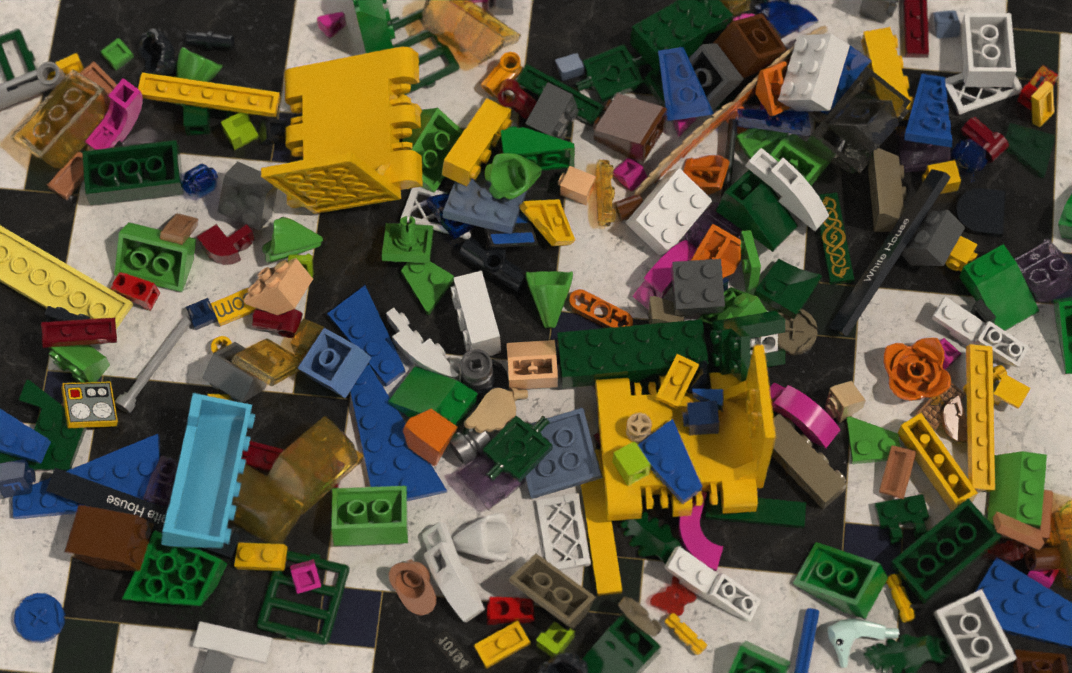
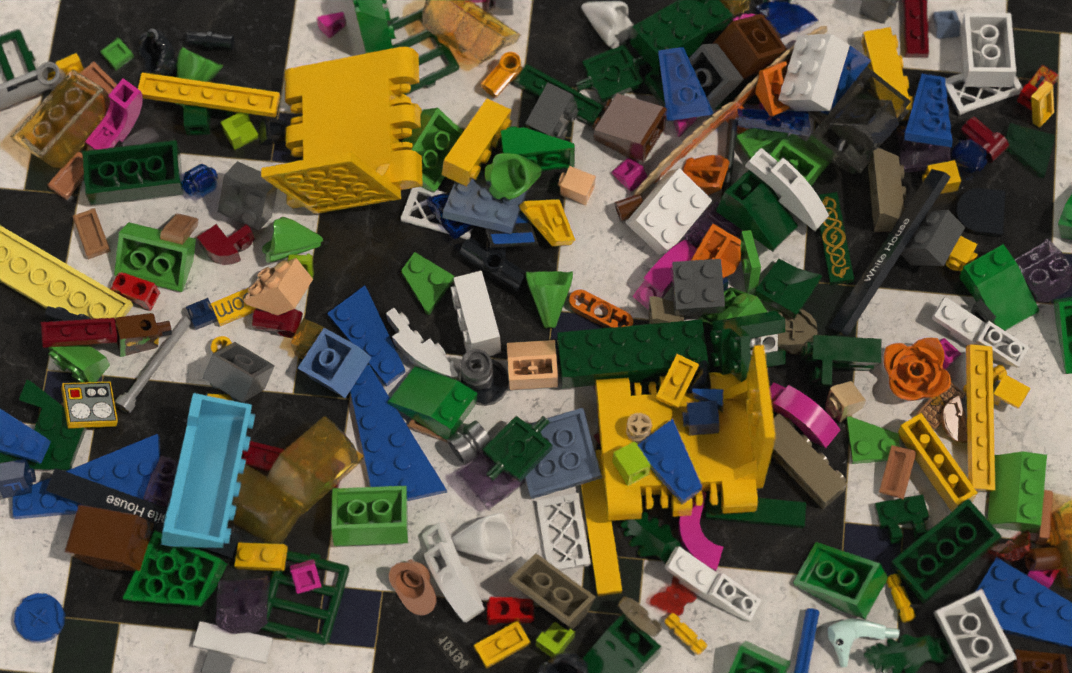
clear yellow tile [232,338,303,386] -> none
bright green plate [382,216,433,263] -> none
orange slope [403,409,458,466] -> none
tan animal [464,388,528,433] -> none
dark red piece [498,79,537,120] -> none
sand blue slope [555,53,584,81] -> none
clear yellow plate [595,159,616,227] -> none
nougat tile [992,512,1044,550] -> none
none -> medium nougat tile [73,208,111,260]
none -> reddish brown torso [115,313,172,357]
none -> clear purple slope [216,576,270,634]
none -> white hat [582,1,633,49]
none -> dark green brick [801,335,882,392]

